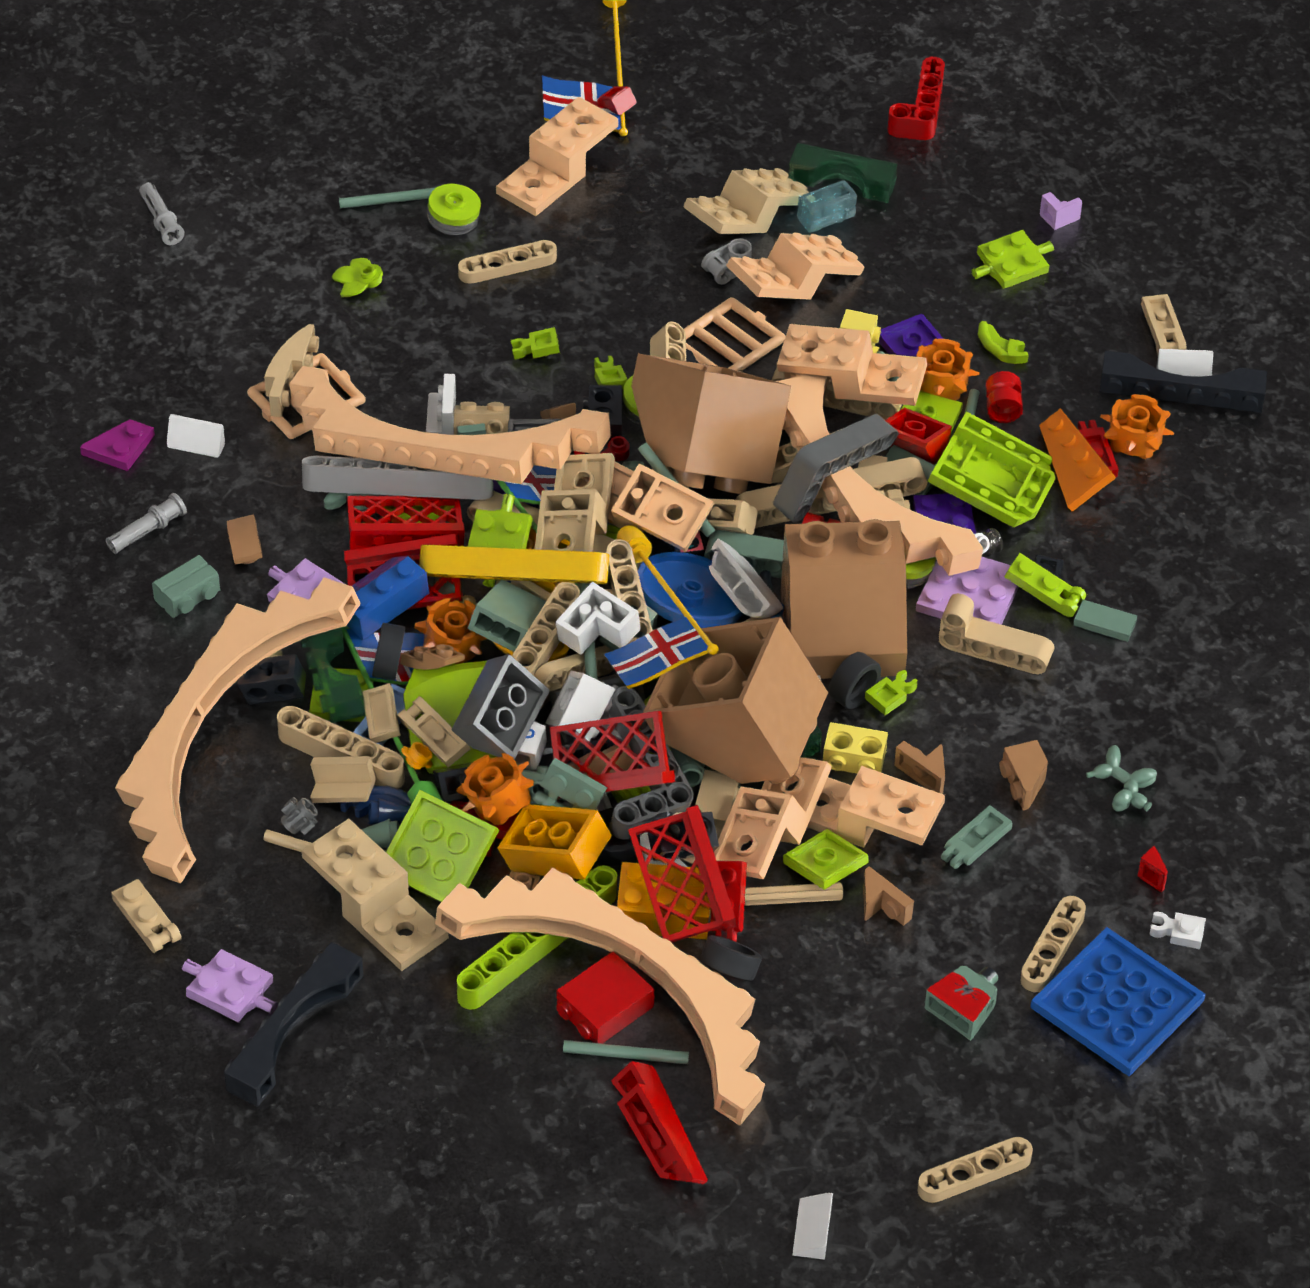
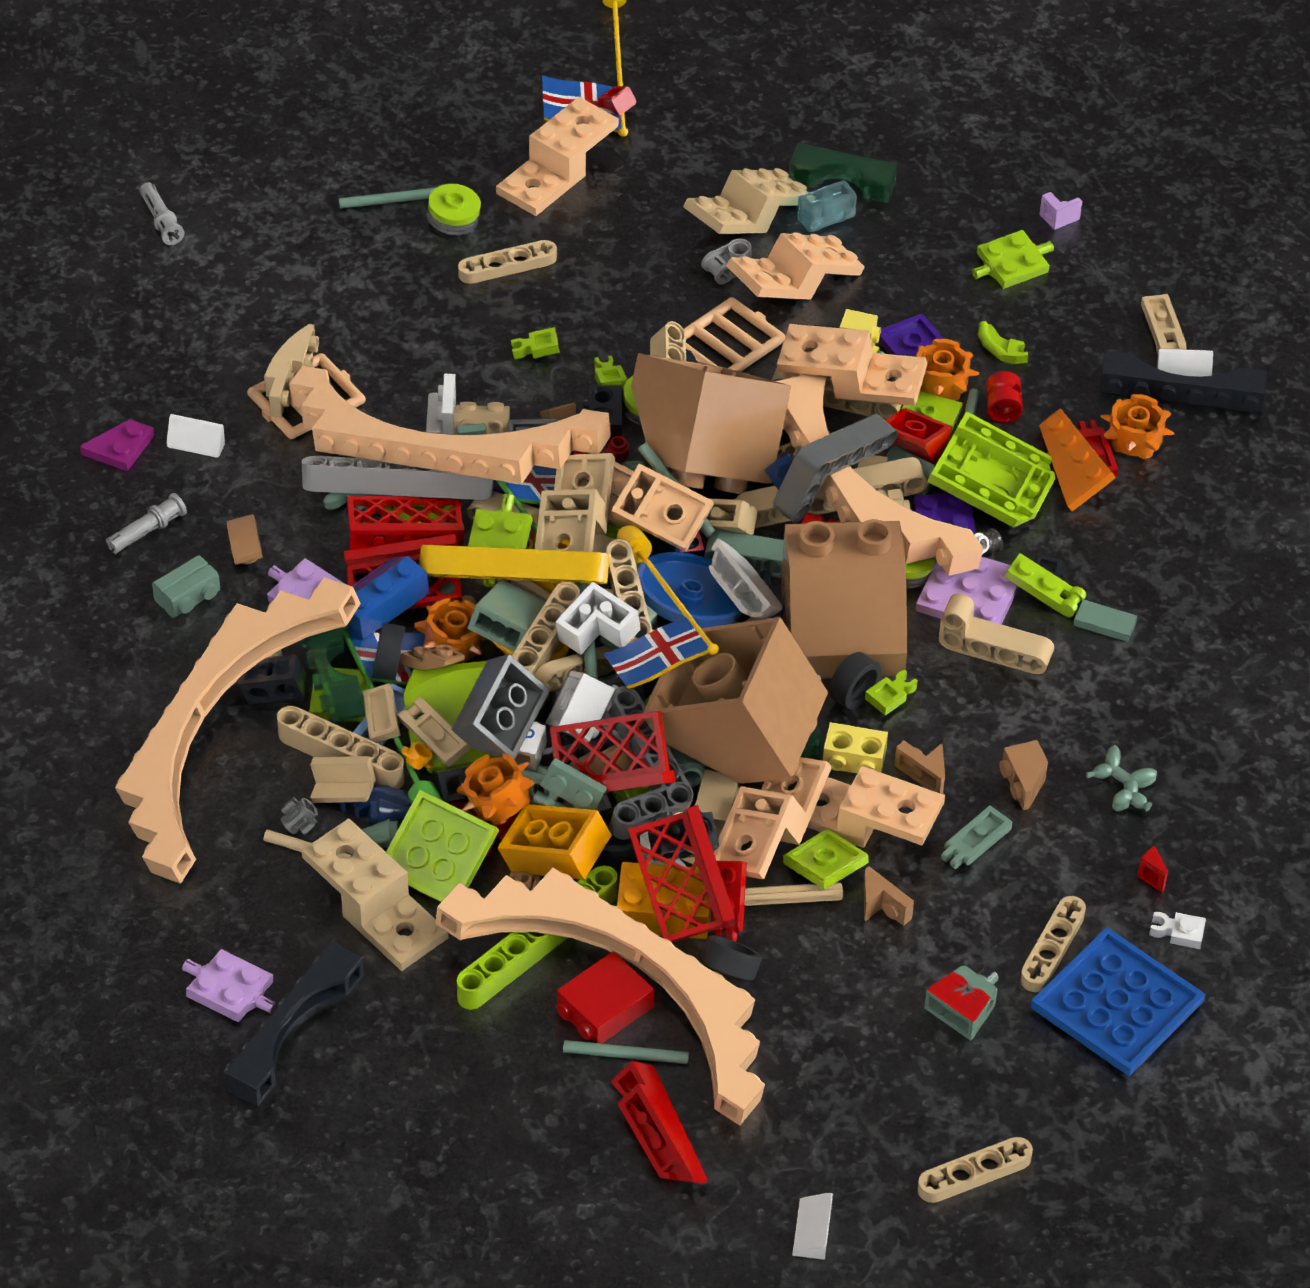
tan plate [112,879,181,953] -> none
lime plate [332,258,383,297] -> none
red beam [887,57,945,140] -> none
none -> dark blue bracket [765,452,795,490]

